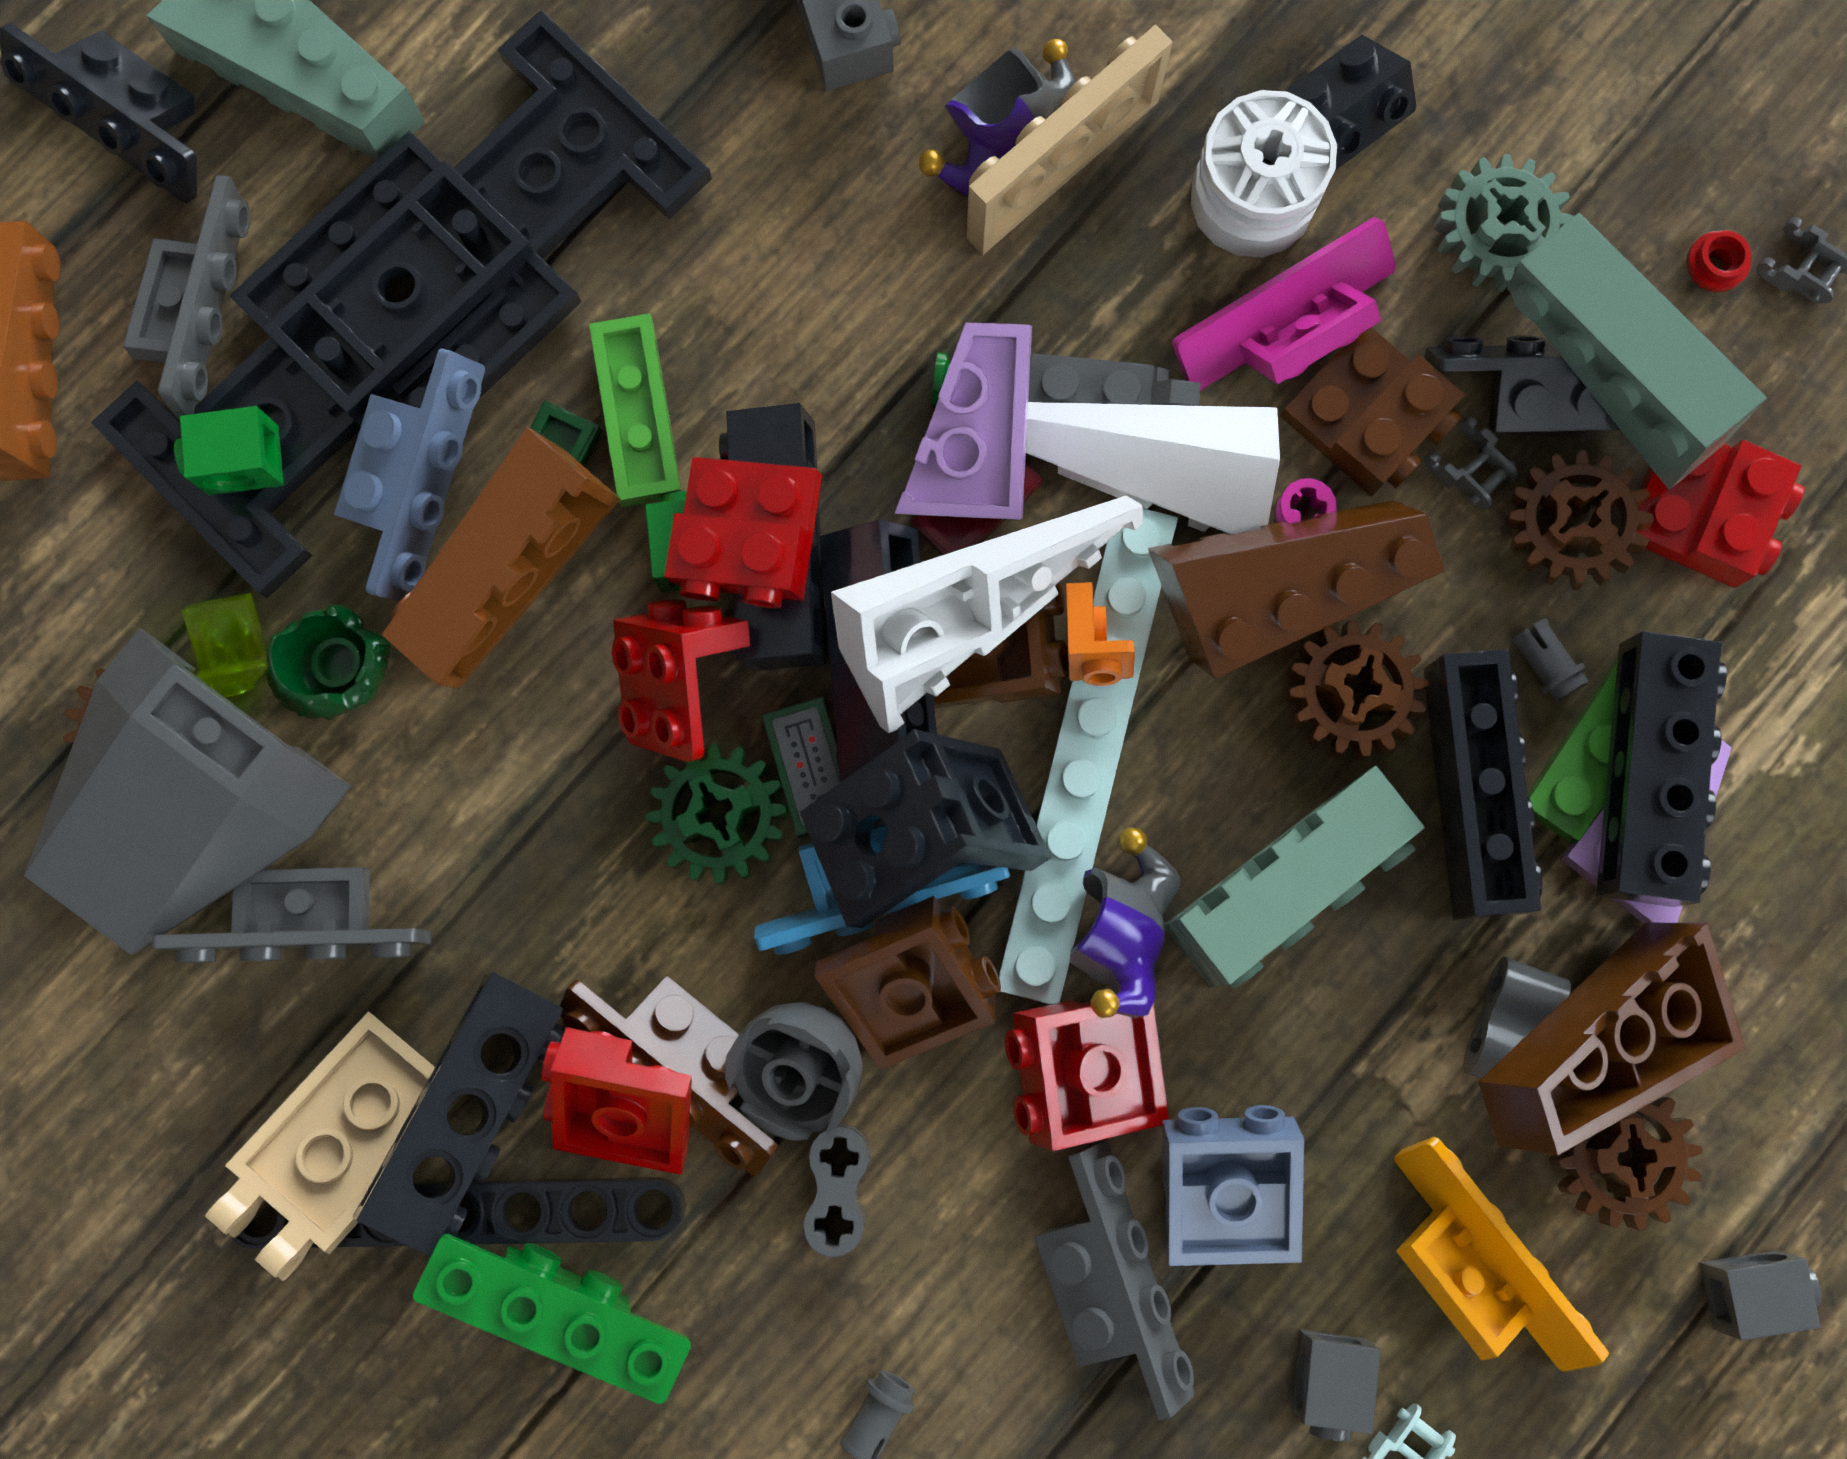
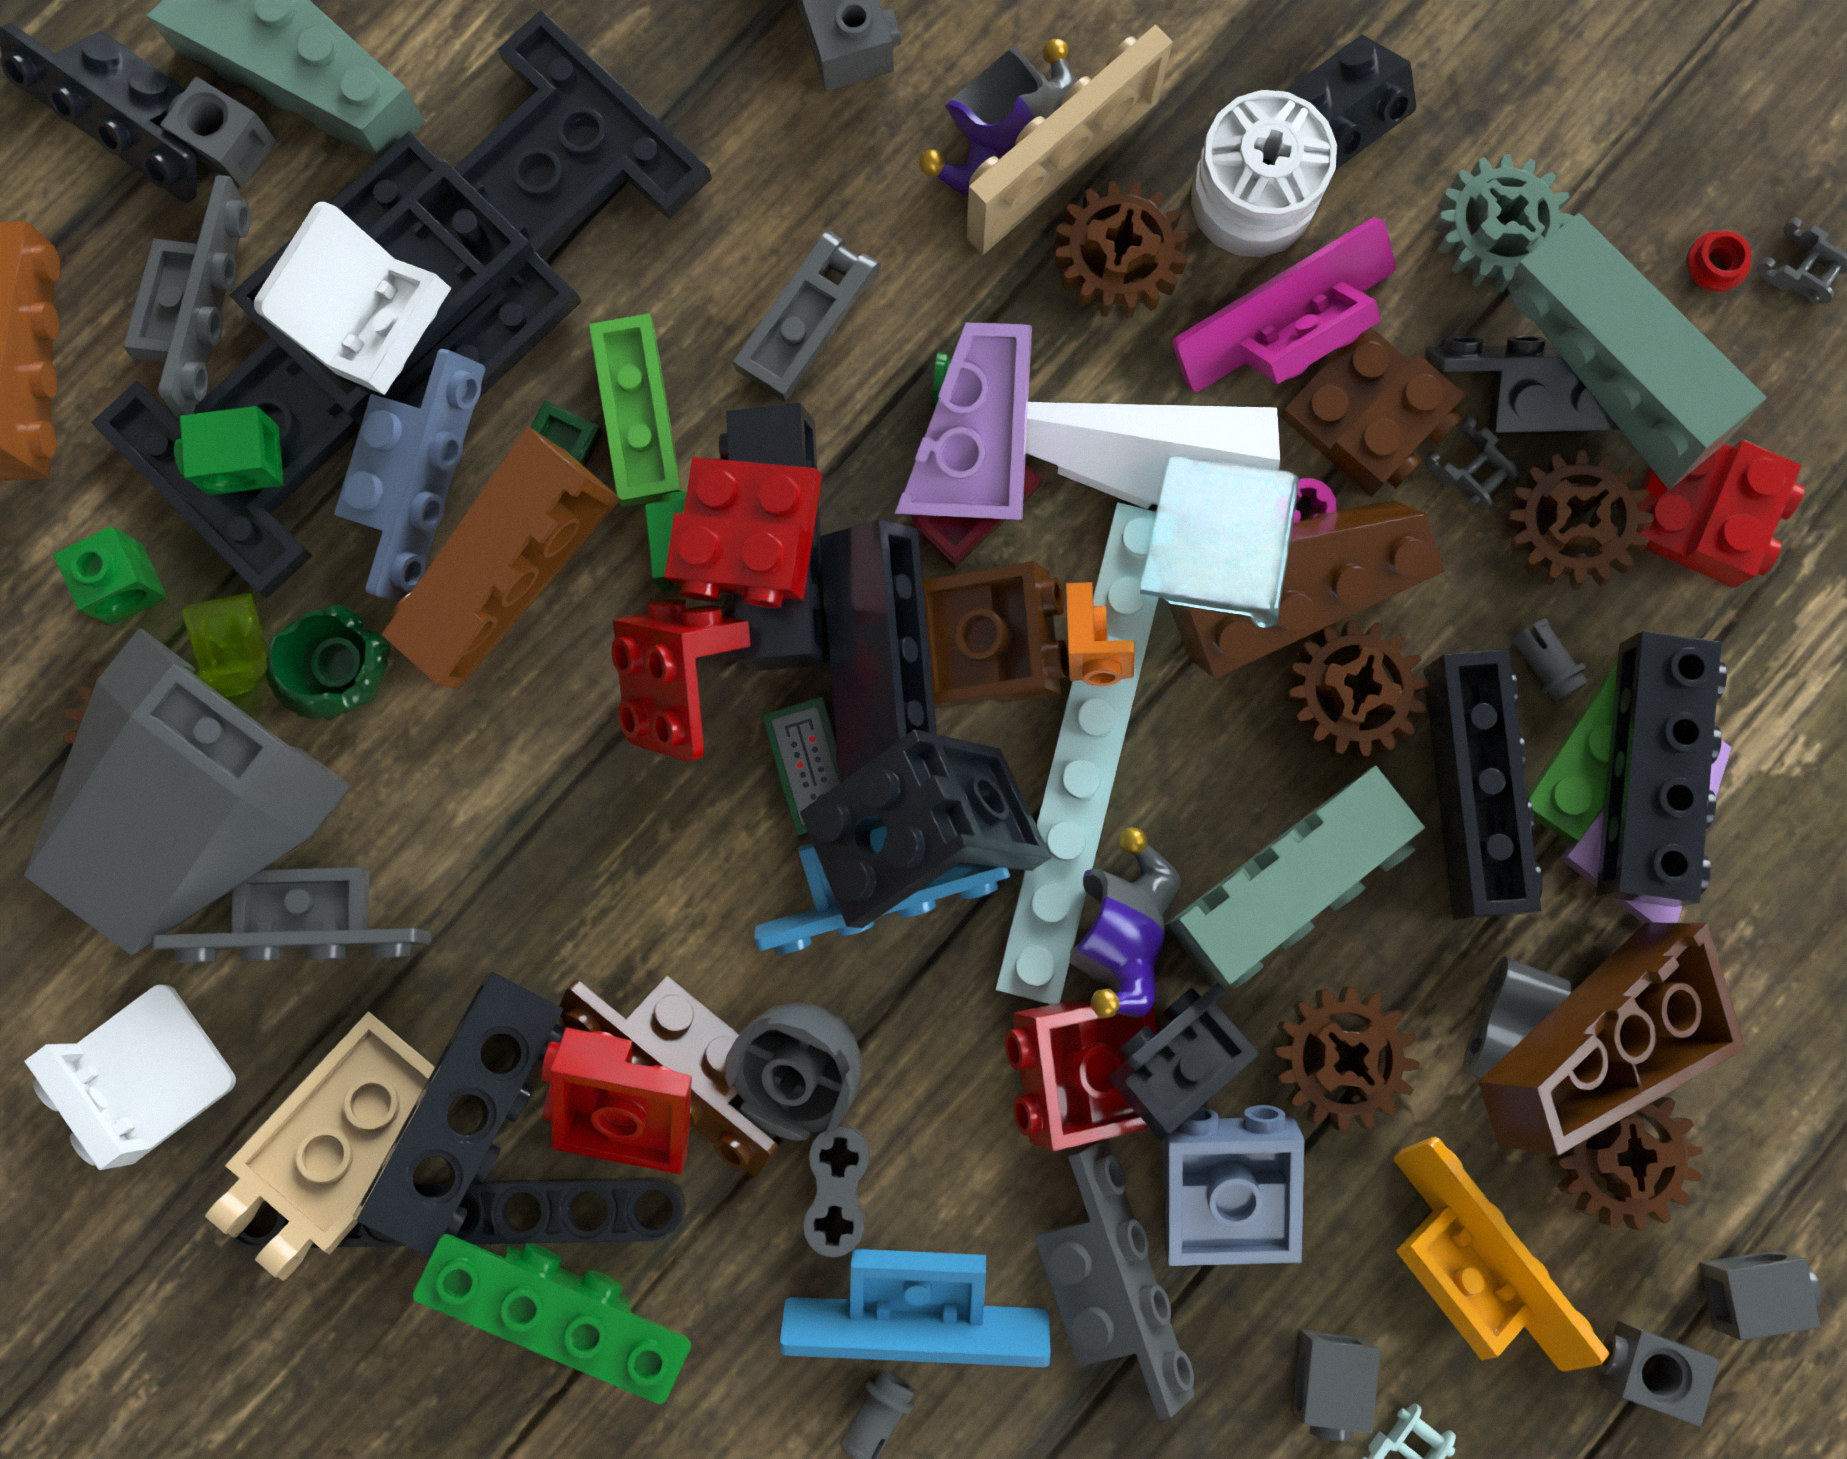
dark green gear [646,744,788,885] -> none
reddish brown plate [815,895,1001,1070] -> none
white wedge [831,496,1143,733] -> none
dark grey hinge [1028,353,1201,406] -> none
none -> white bracket [24,985,236,1170]
none -> green brick [53,525,168,626]
none -> dark grey brick [160,76,277,189]
none -> white bracket [254,202,451,395]
none -> dark grey plate [733,230,881,402]
none -> dark azure bracket [780,1249,1051,1367]
none -> reddish brown gear [1054,181,1189,318]
none -> black bracket [1108,982,1259,1141]
none -> clear light blue piece [1140,455,1299,627]
none -> reddish brown gear [1271,986,1420,1131]
none -> dark grey brick [1598,1320,1721,1427]

